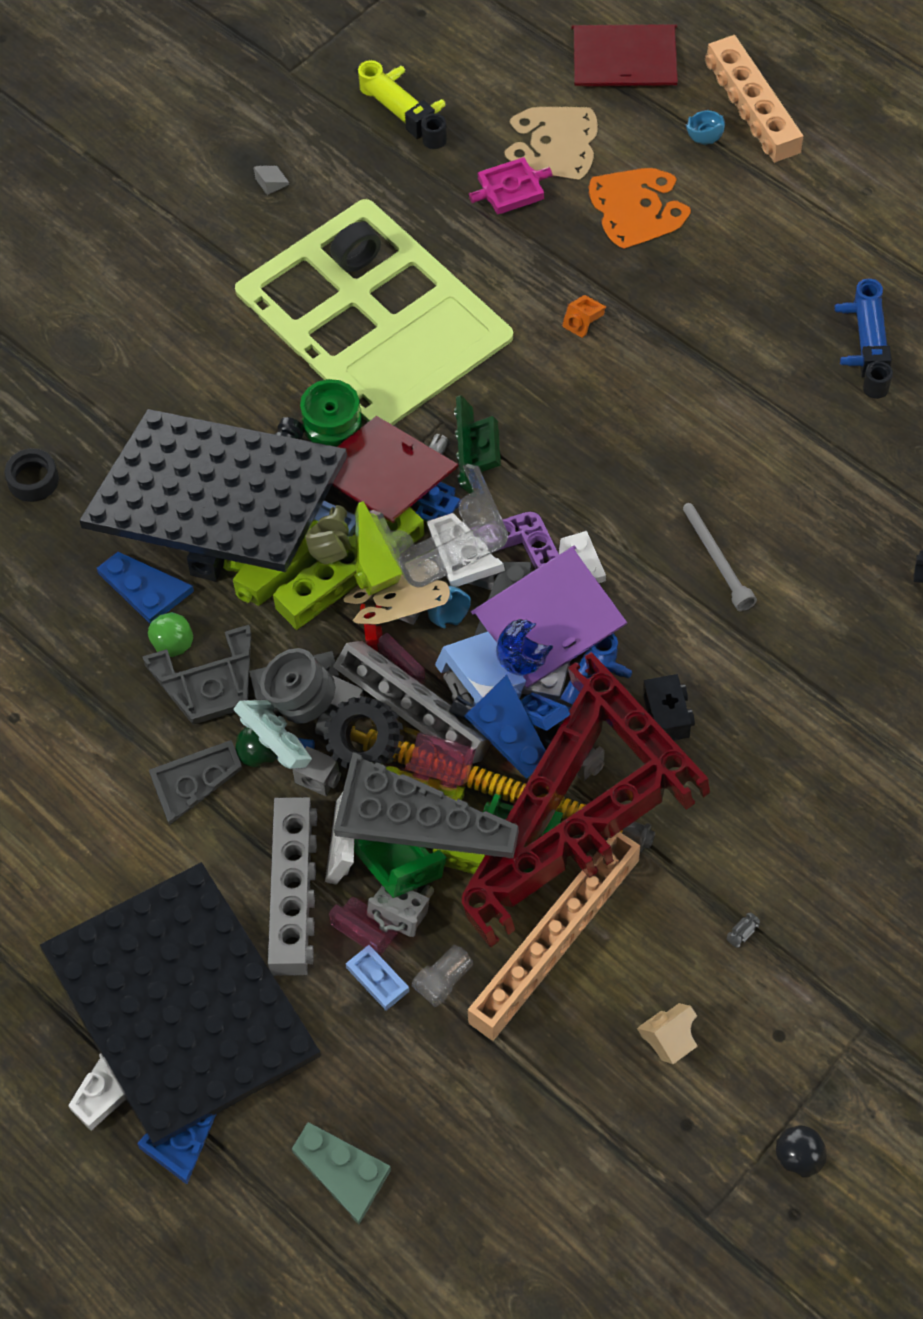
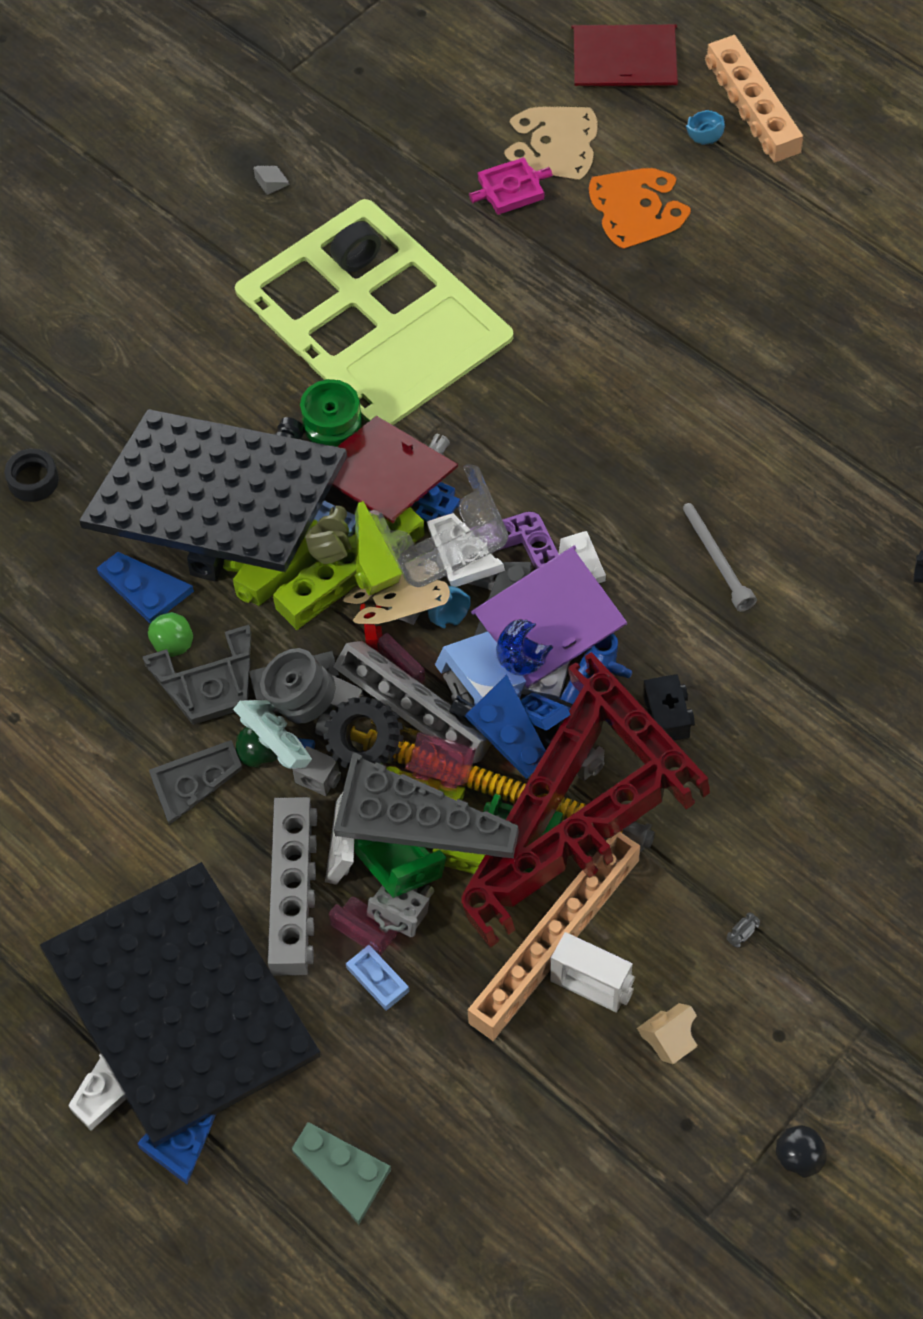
piece [358,60,447,149] -> none
clear piece [411,945,473,1007] -> none
dark green bracket [454,395,501,497] -> none
orange bracket [562,295,606,338] -> none
blue piece [835,279,893,399] -> none
none -> white window [551,932,635,1013]

